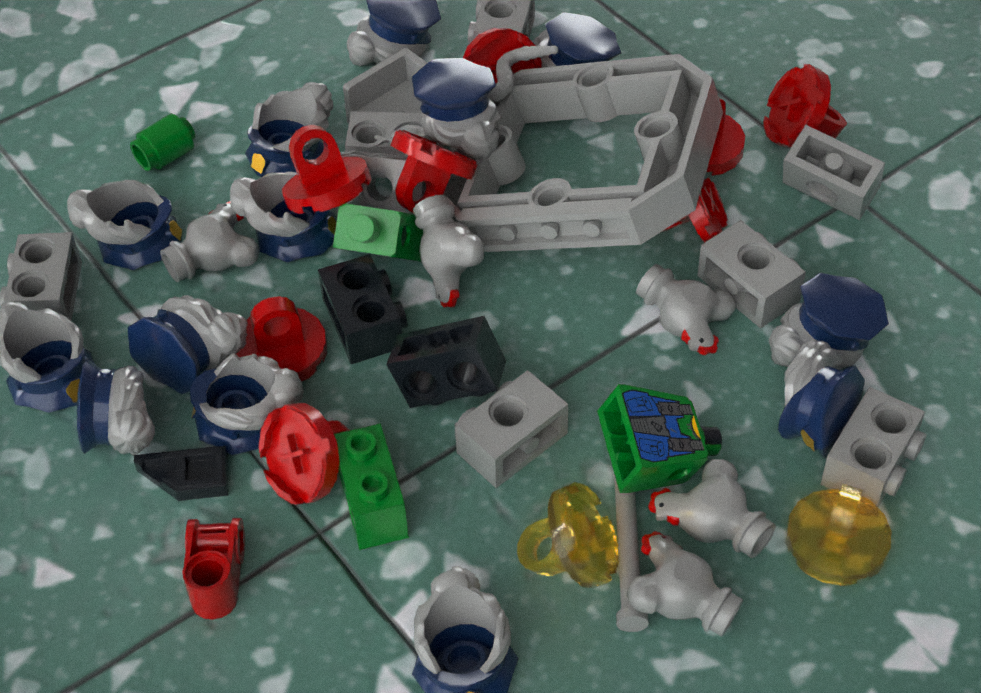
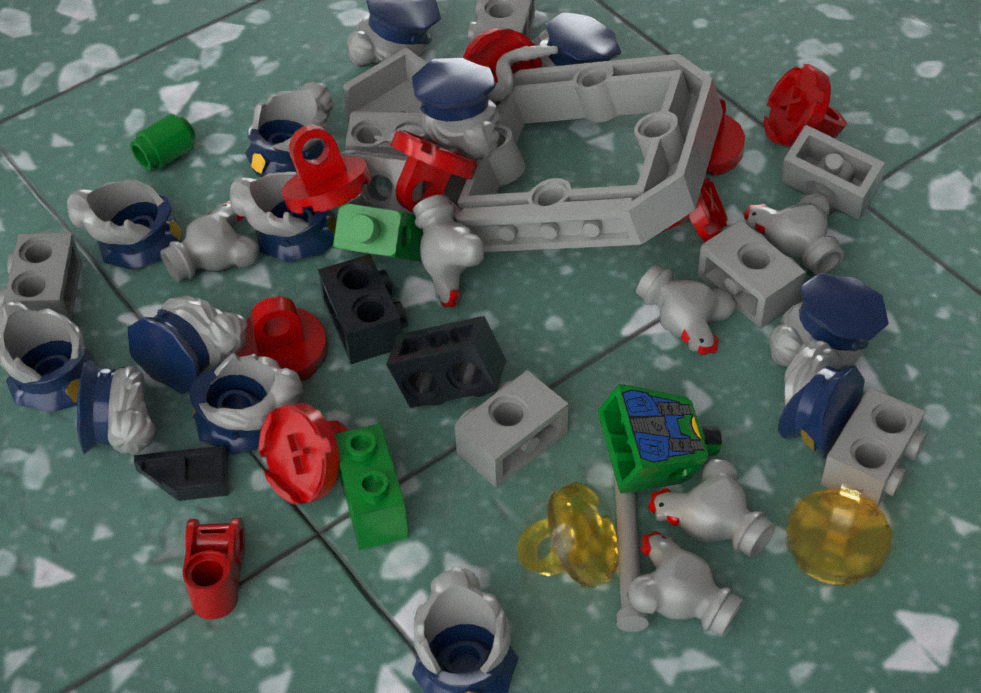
none -> light grey animal [743,193,844,275]

